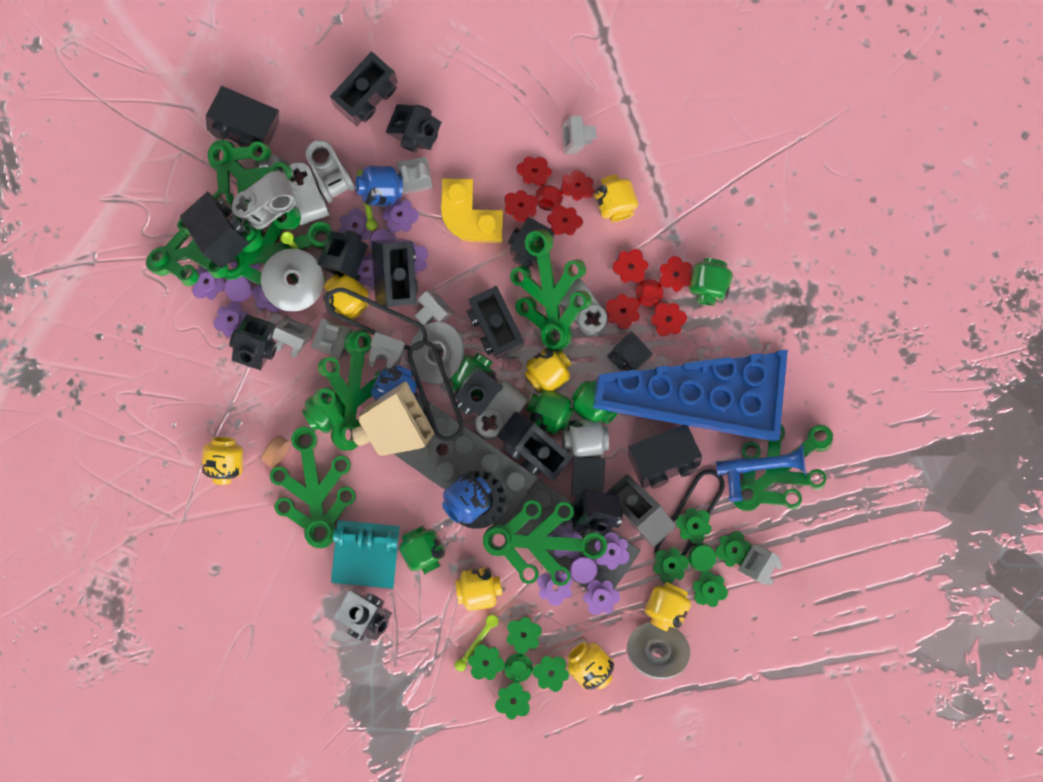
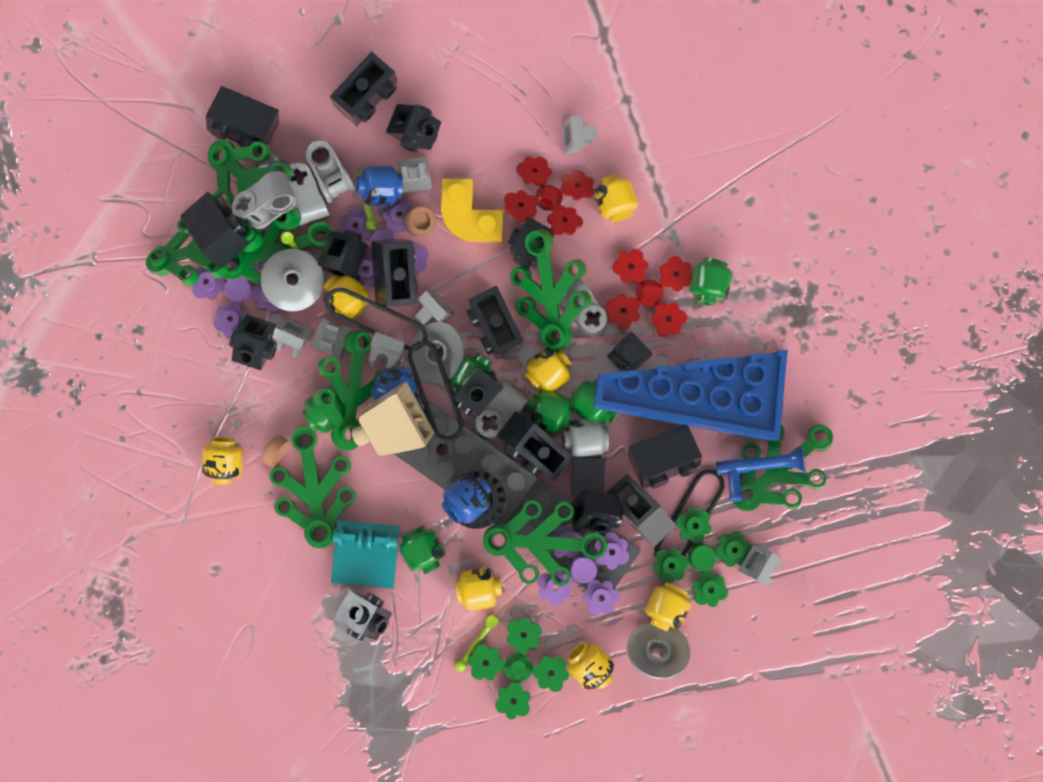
none -> nougat tile [403,205,436,237]

